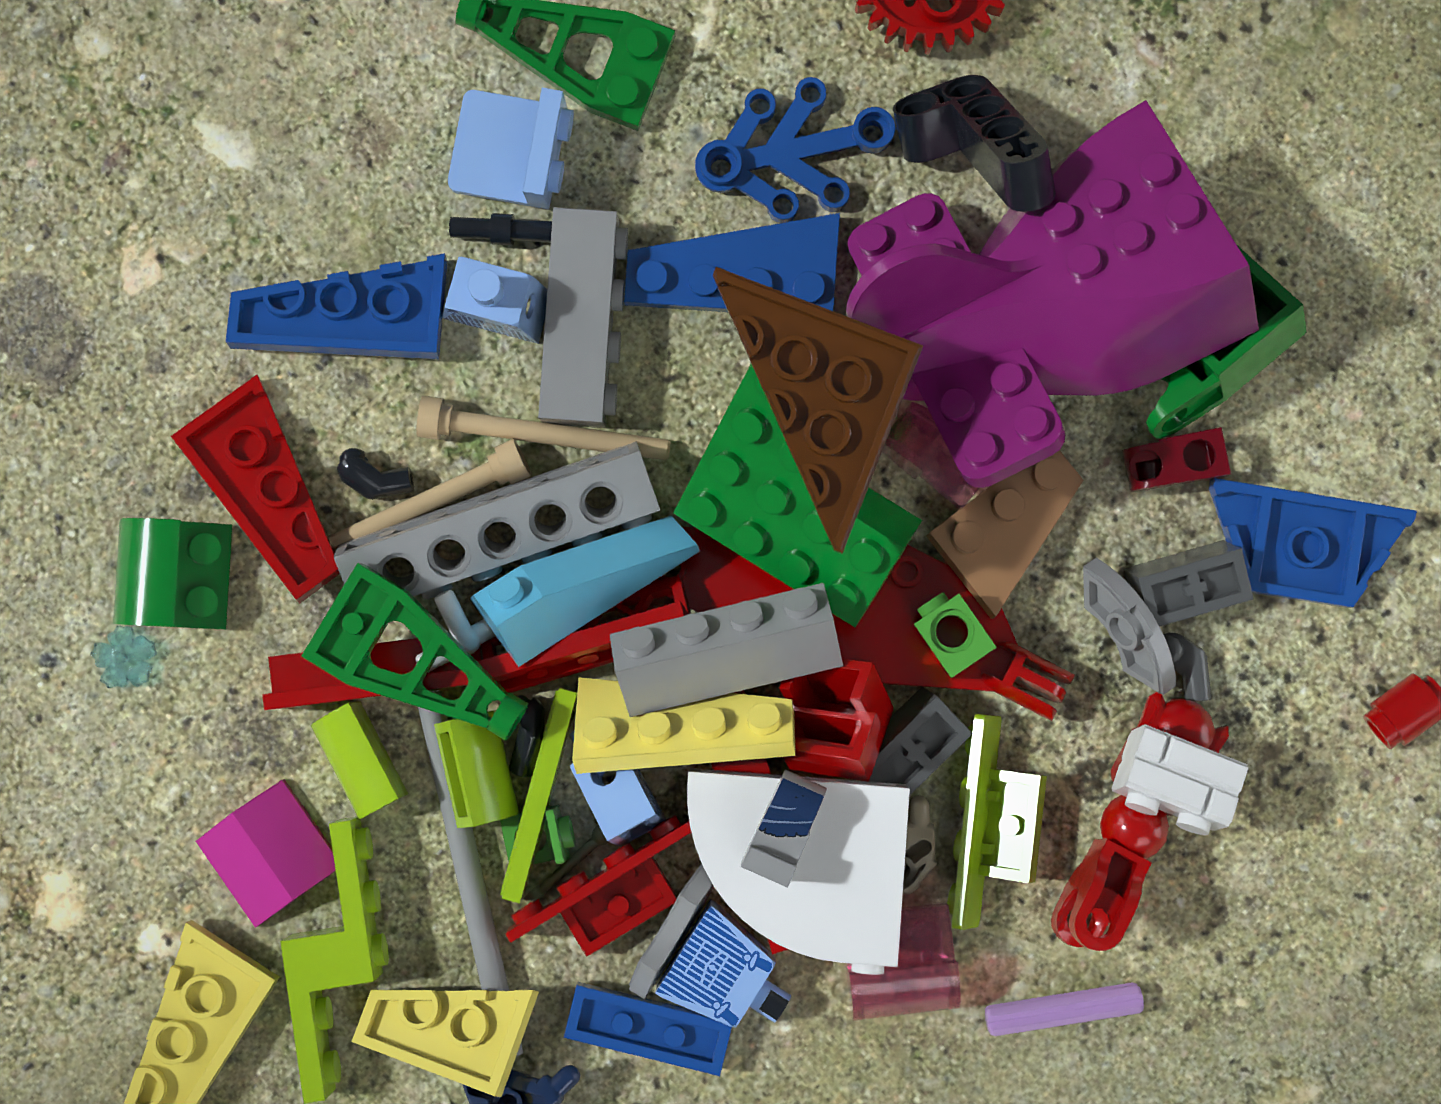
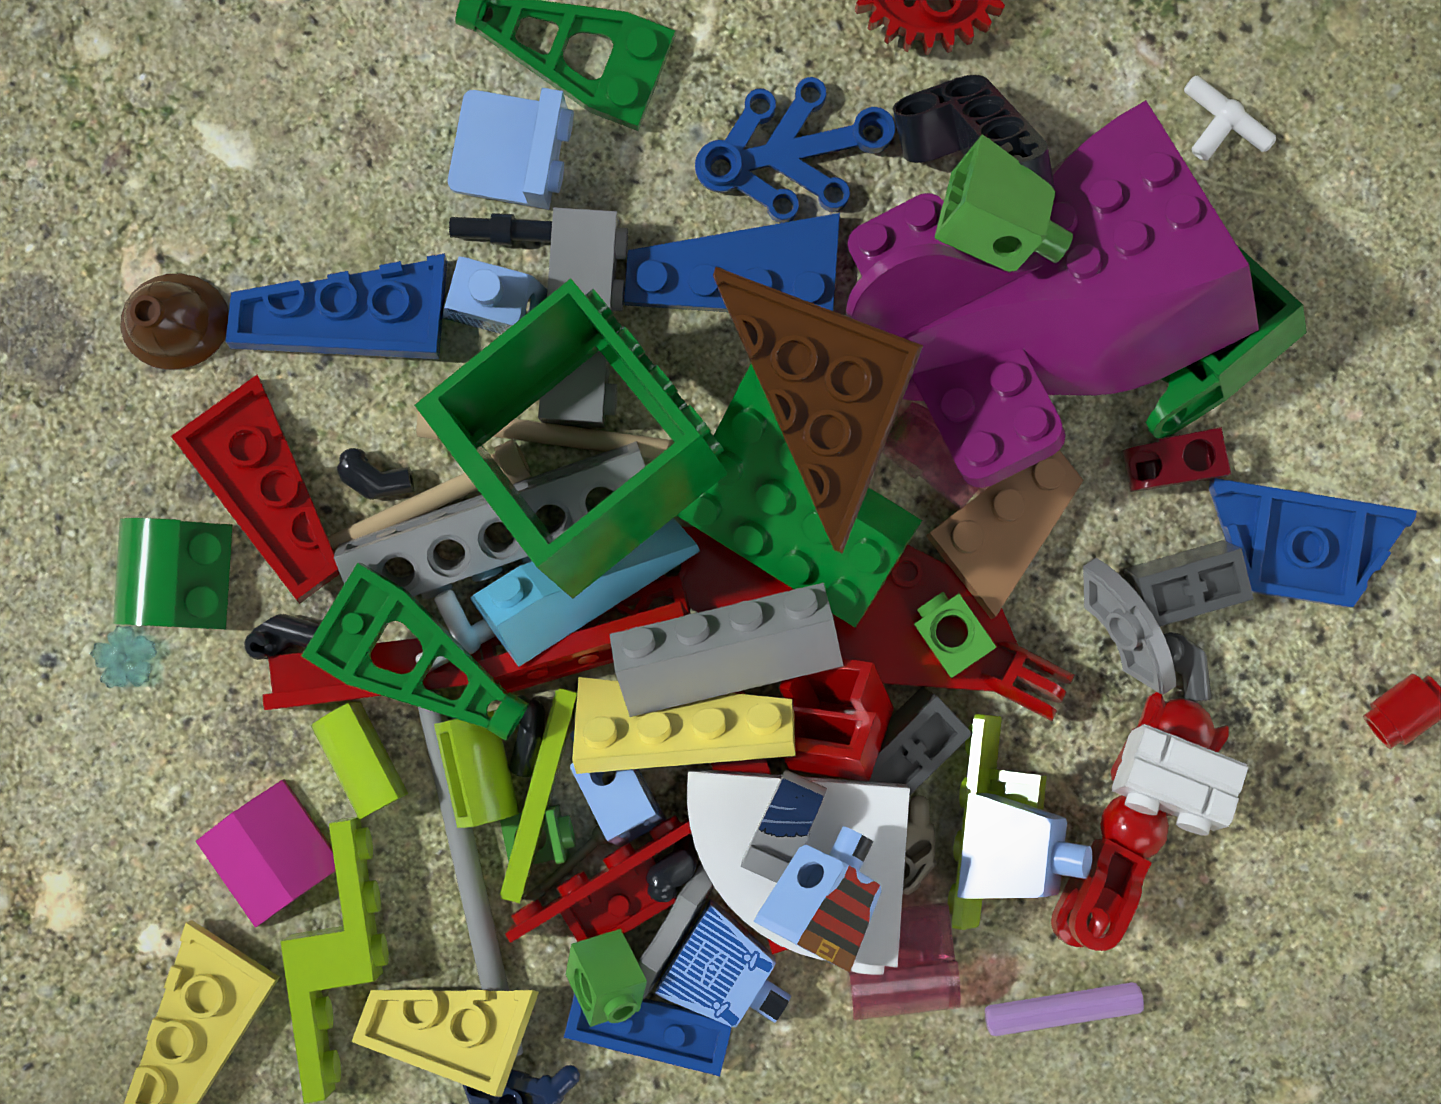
none -> reddish brown hat [120,273,229,370]
none -> black arm [244,614,320,660]
none -> green window [414,278,728,599]
none -> bright green brick [565,929,647,1027]
none -> black arm [646,834,699,902]
none -> torso [754,826,881,972]
none -> bright green torso [934,135,1073,272]
none -> torso [958,793,1092,898]
none -> white piece [1184,75,1276,161]

